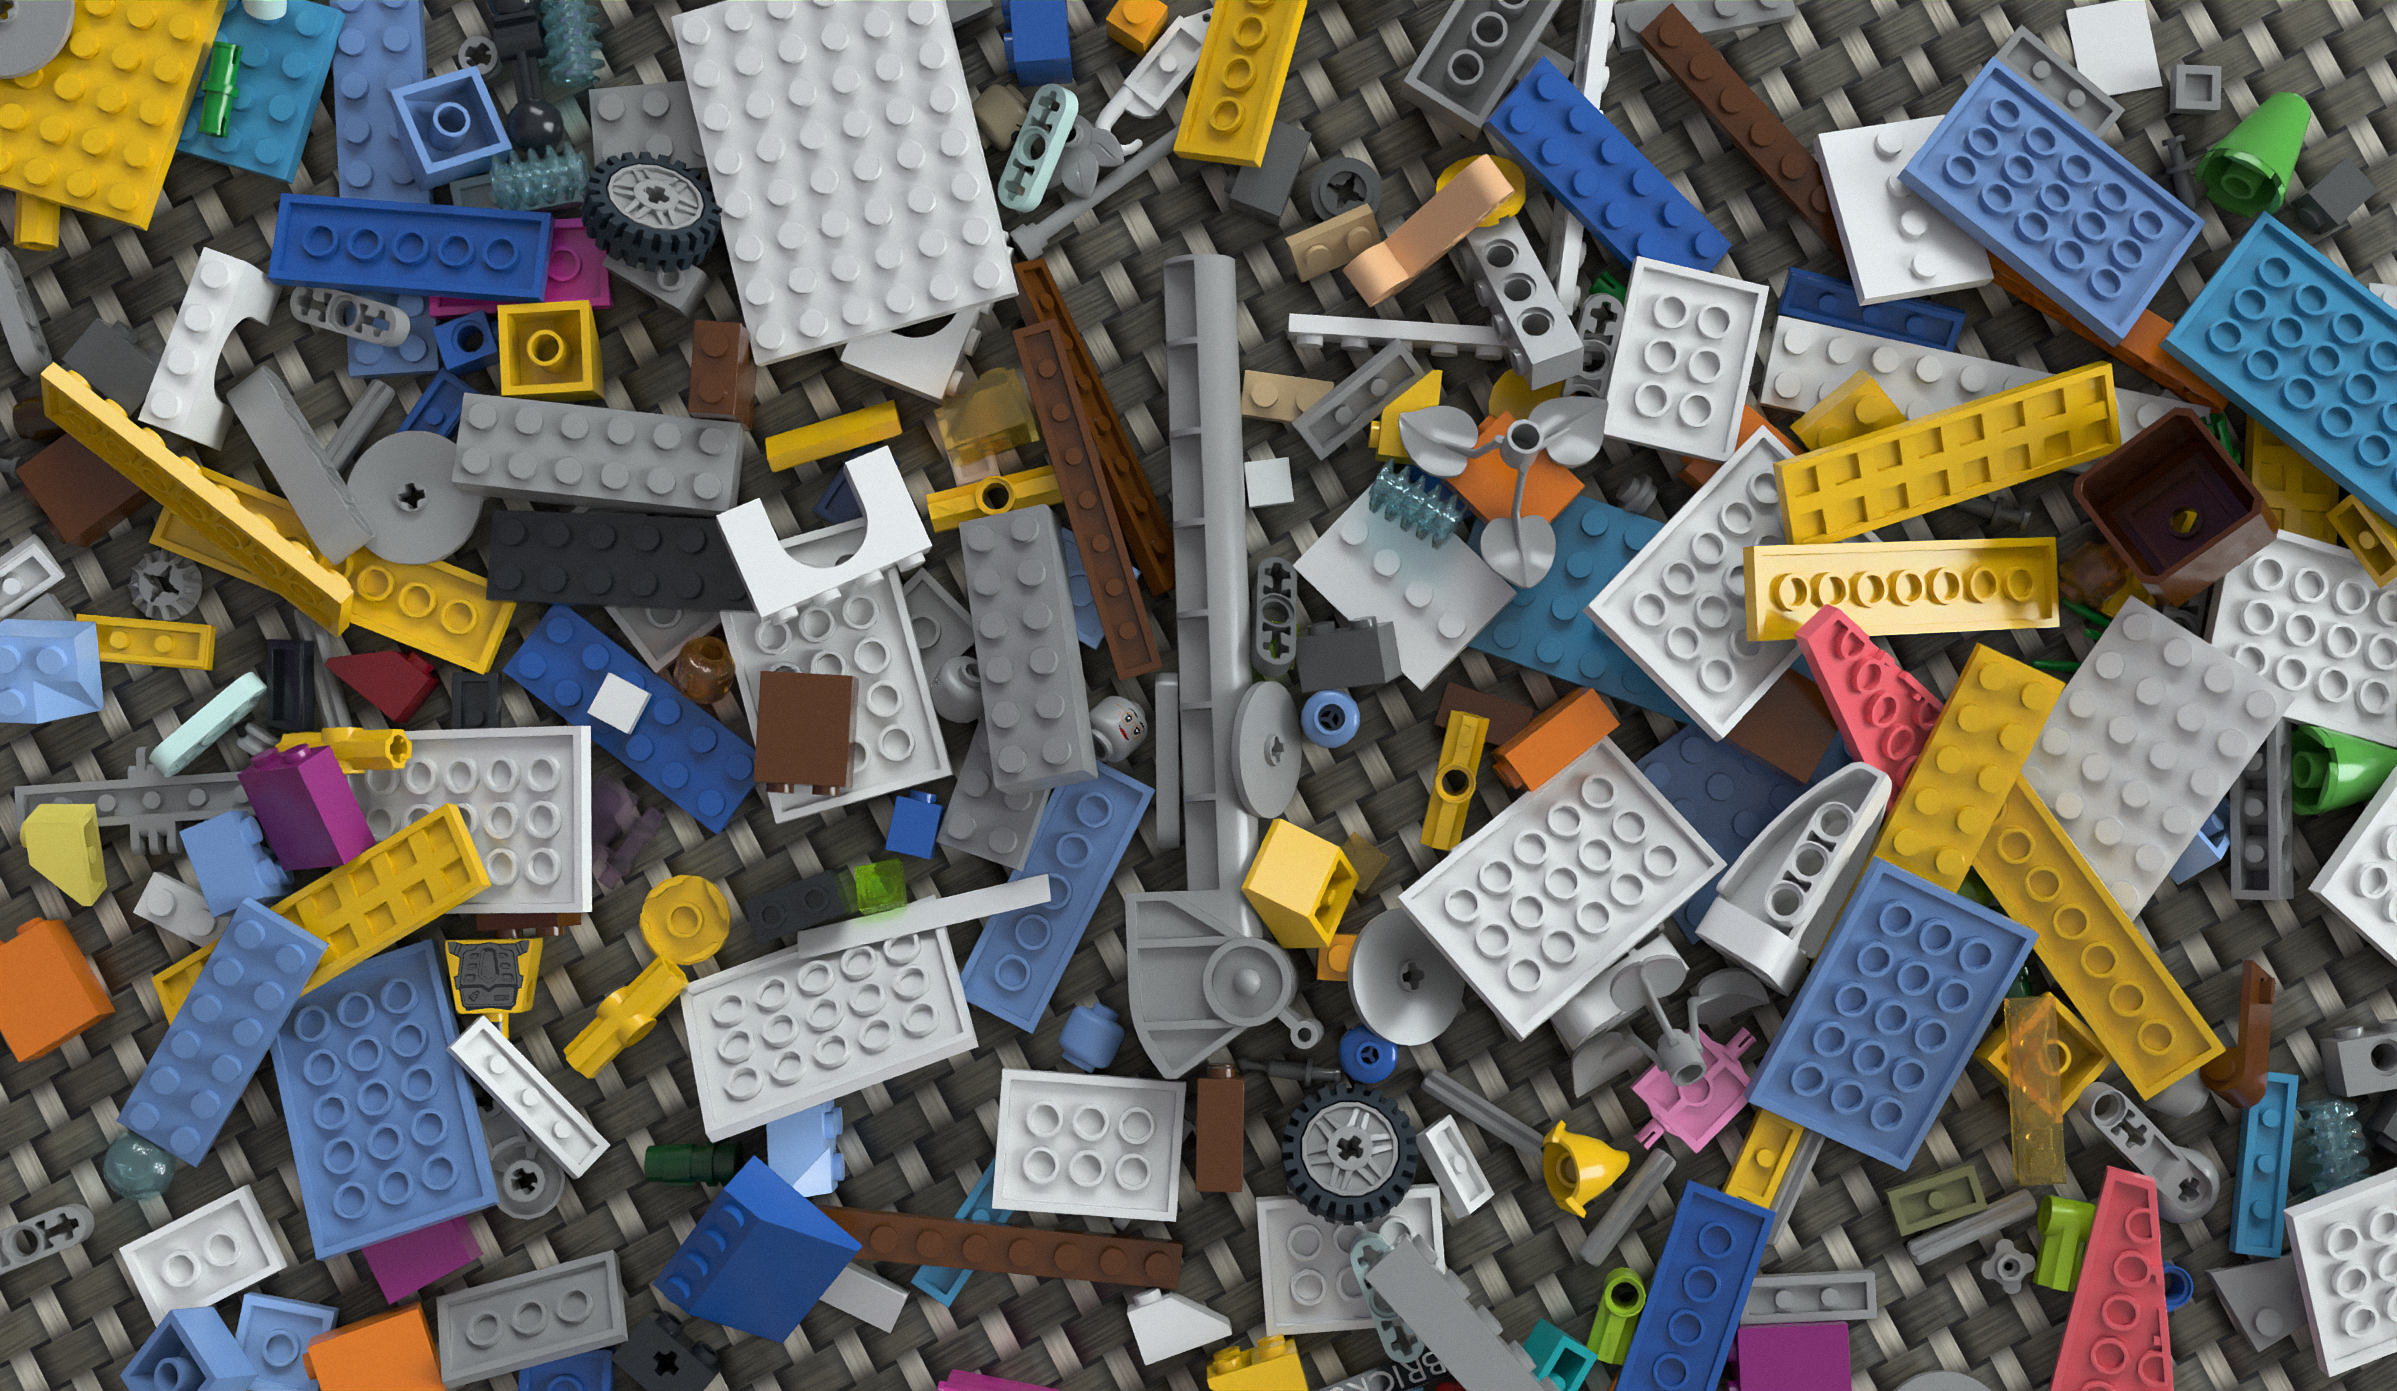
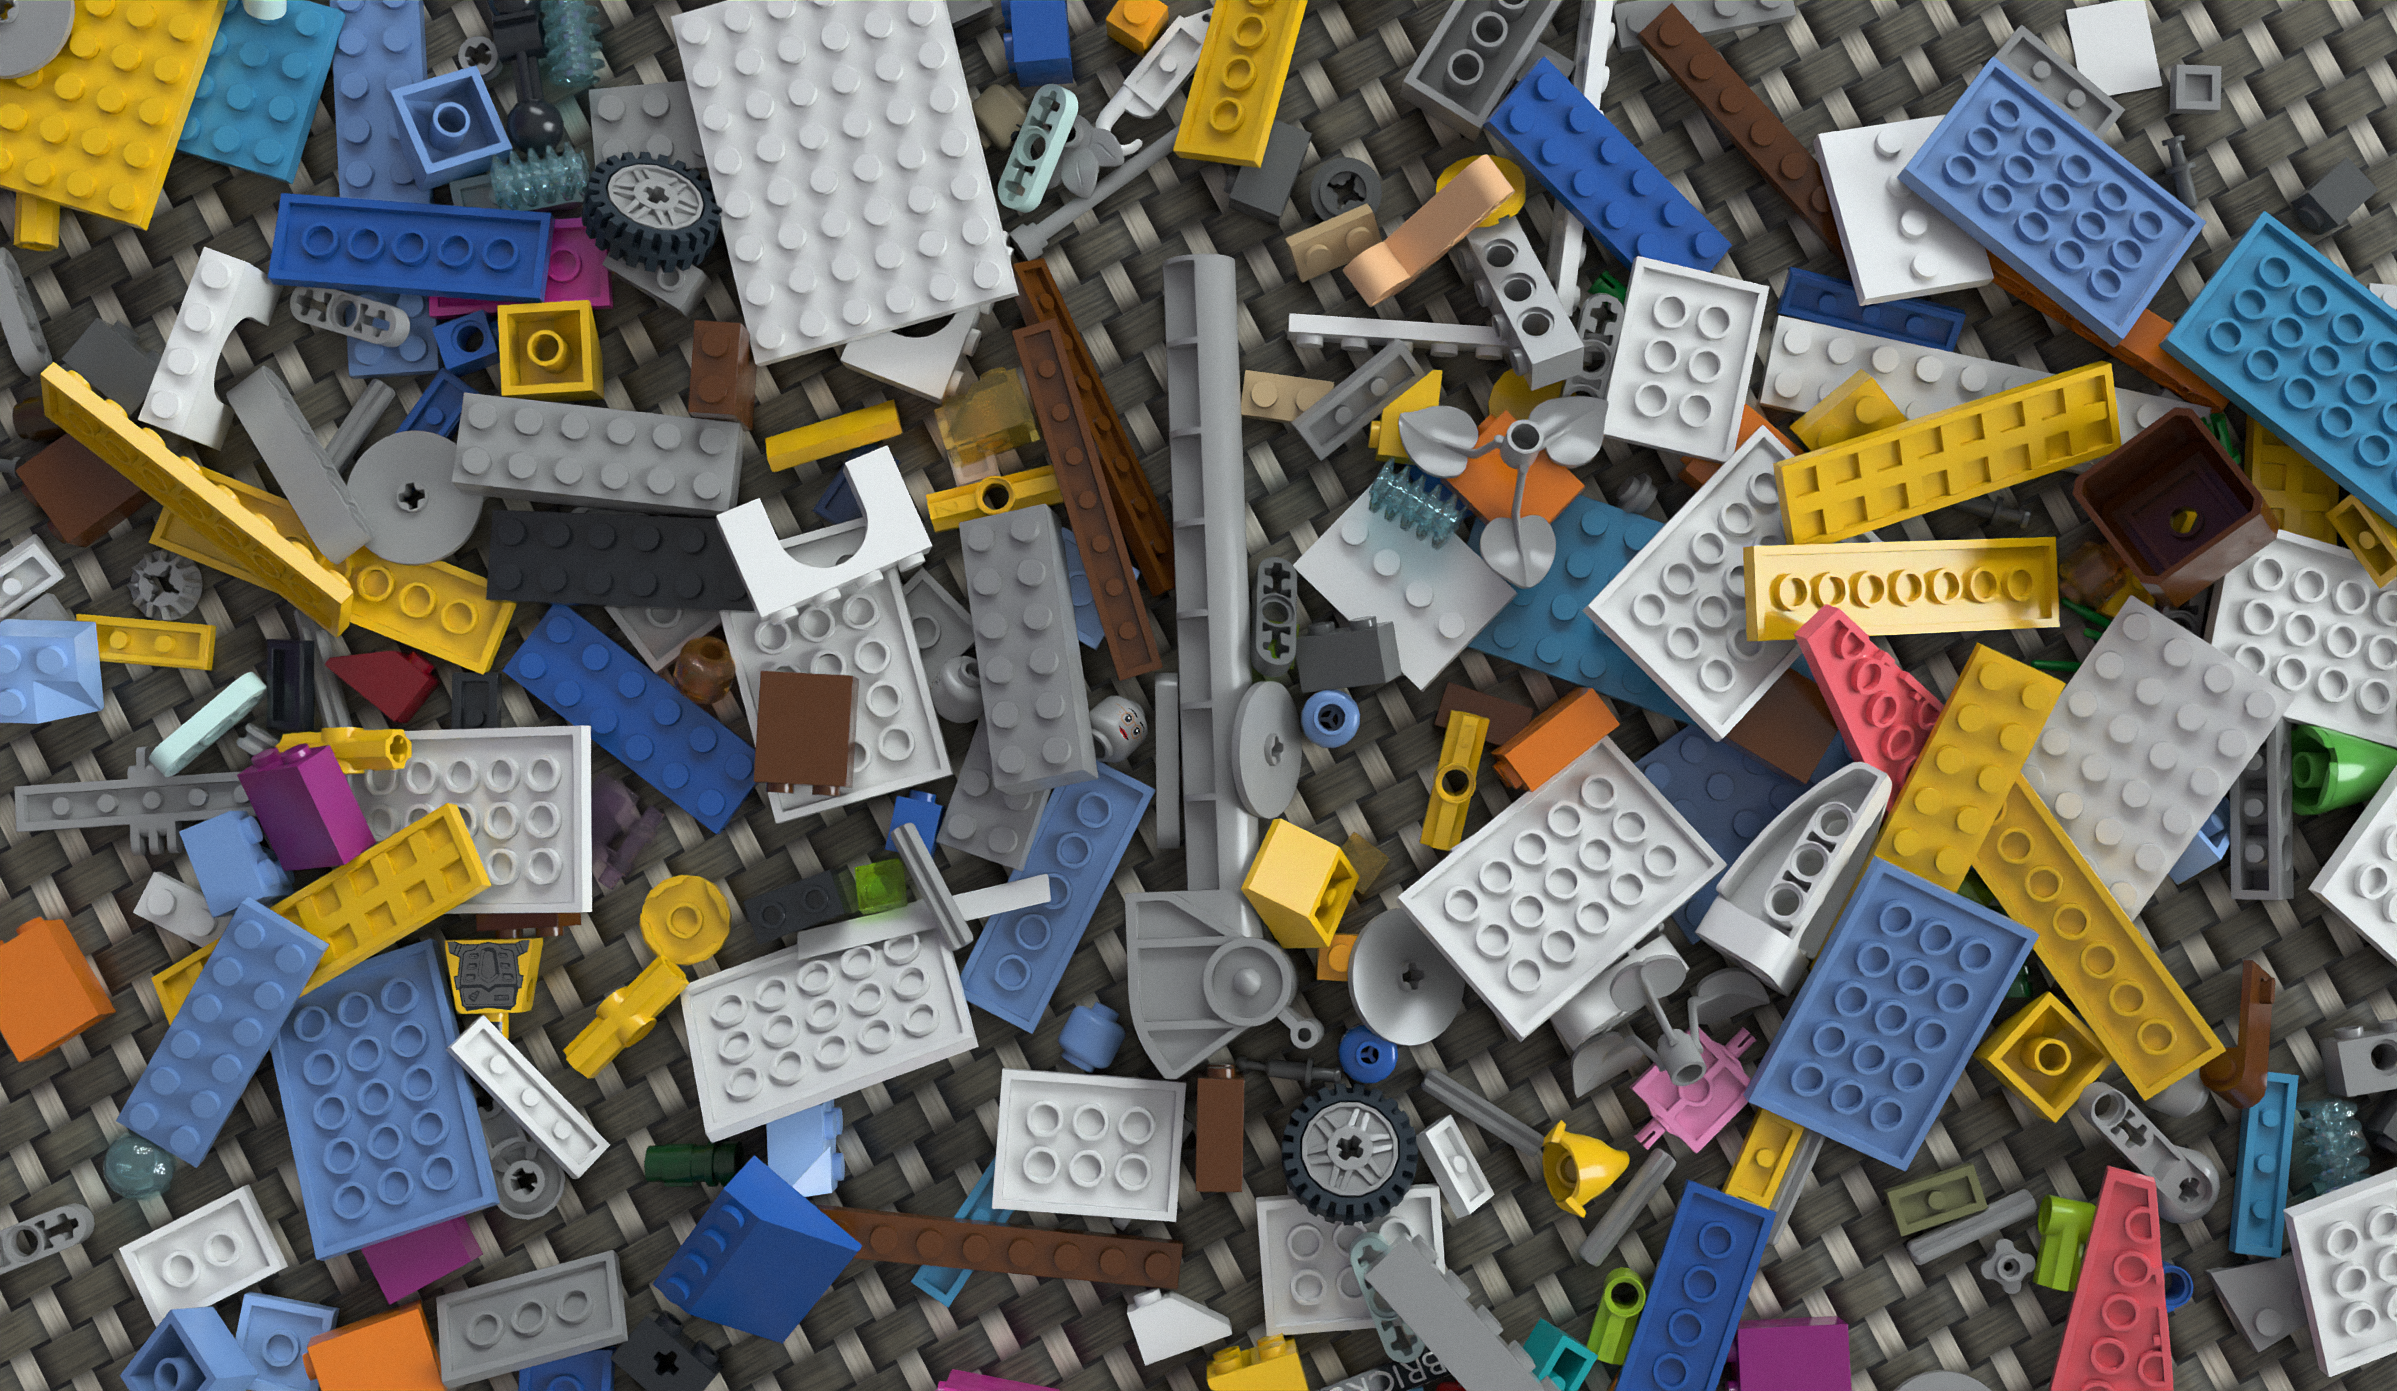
light yellow slope [20,804,107,906] -> none
green pin [197,41,243,139] -> none
white tile [587,673,652,734] -> none
white slope [819,1262,910,1333] -> none
white tile [1244,457,1294,509] -> none
light grey plate [1739,1270,1877,1325] -> none
clear yellow plate [2004,996,2066,1186] -> none
bright green cone [2196,92,2311,218] -> none
none -> light grey axle [890,823,973,951]

